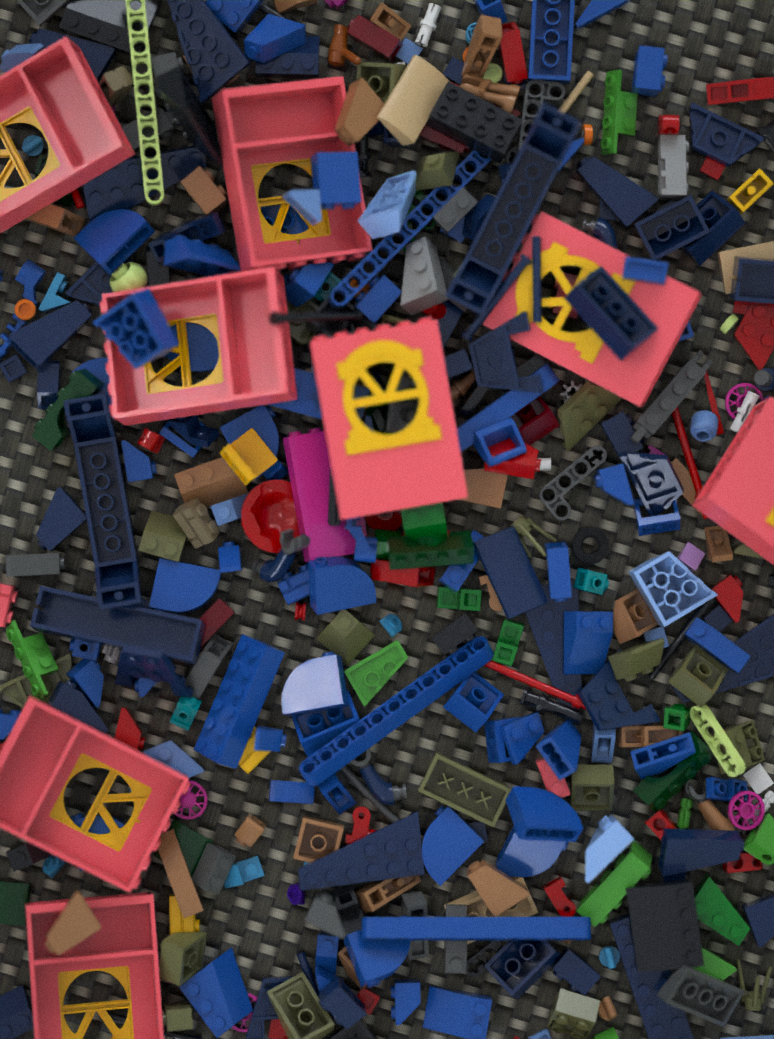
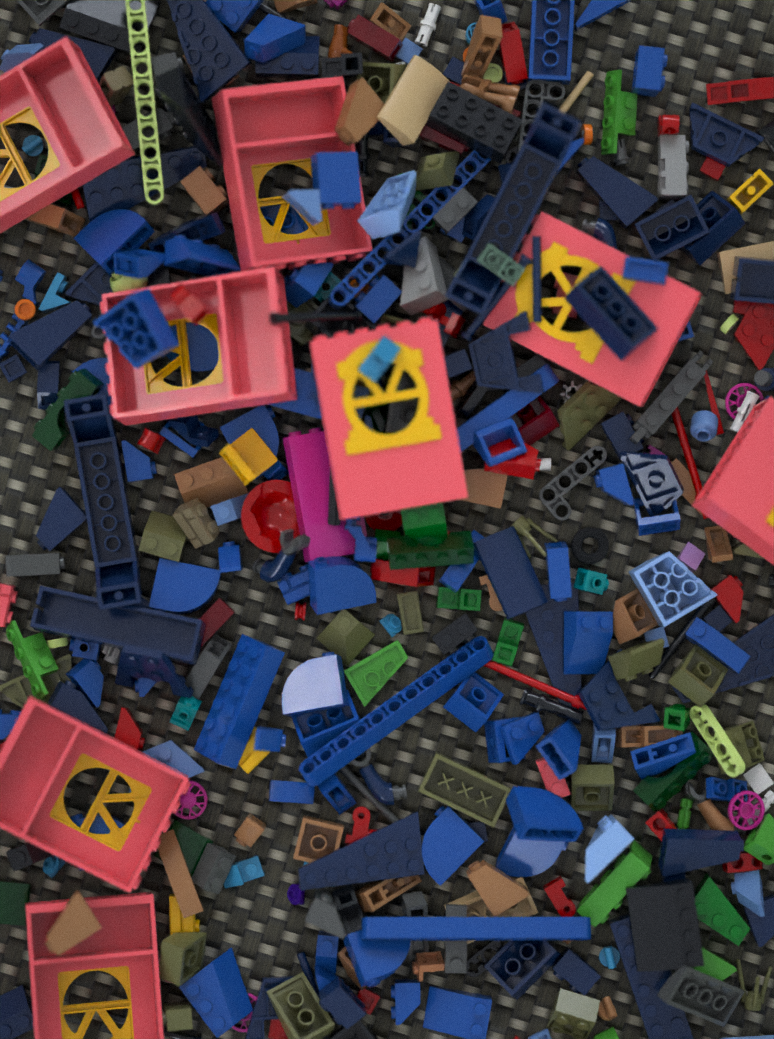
none -> yellowish green tile [47,637,69,649]
none -> dark grey bar [91,325,105,341]
none -> blue tile [113,249,166,279]
none -> red leg [169,283,210,325]
none -> black slope [321,53,363,80]
none -> dark azure slope [358,336,401,383]
none -> dark blue slope [383,230,421,268]
none -> olive tile [397,591,424,635]
none -> nougat bracket [412,951,444,982]
none -> red tile [439,313,465,339]
none -> sand green slope [477,243,525,286]
none -> dark grey pin [614,139,630,167]
none -> medium blue slope [731,870,765,917]

